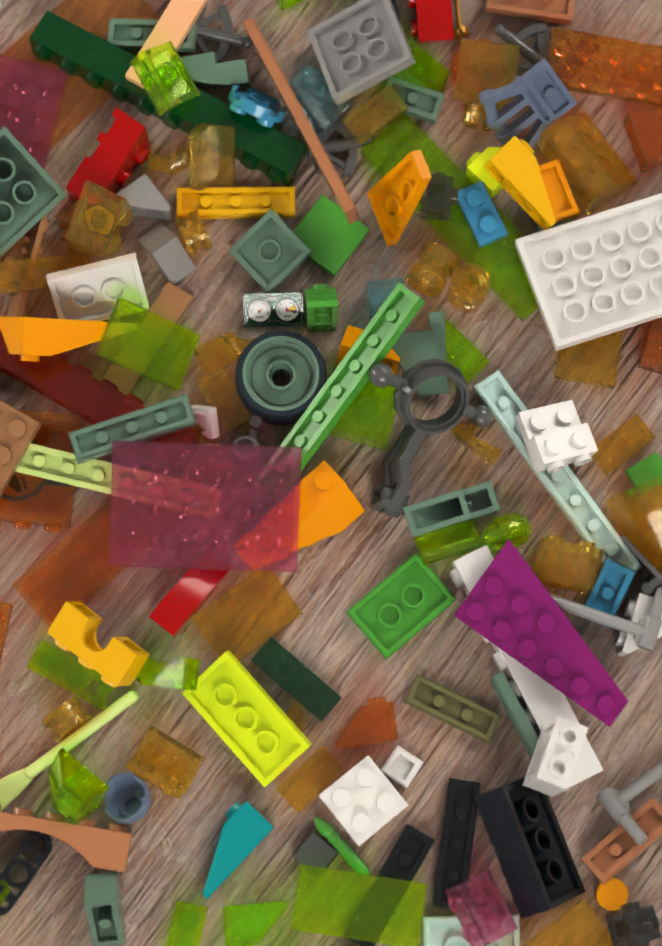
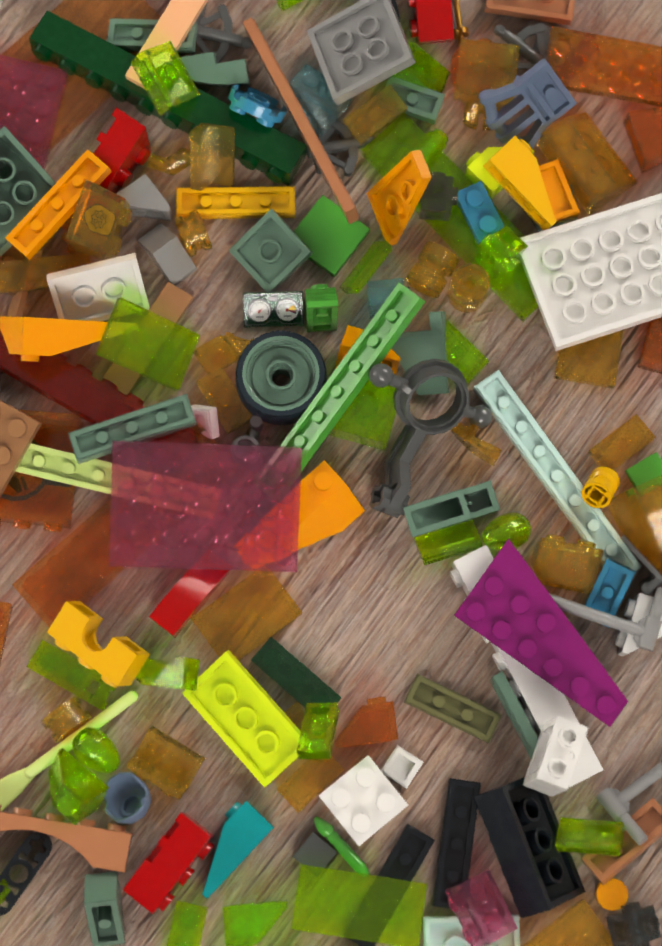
bright green tile [346,553,457,660] -> none
white plate [515,400,598,473] -> none
none -> light orange plate [5,149,112,260]
none -> clear neon green animal [72,727,120,774]
none -> red wedge [123,812,215,914]
none -> clear neon green plate [297,702,340,760]
none -> clear neon green tile [339,240,393,294]
none -> clear neon green pin [416,129,448,164]
none -> clear neon green brick [474,226,528,280]
none -> clear neon green plate [555,817,625,856]
none -> yellow wheel [582,466,620,508]

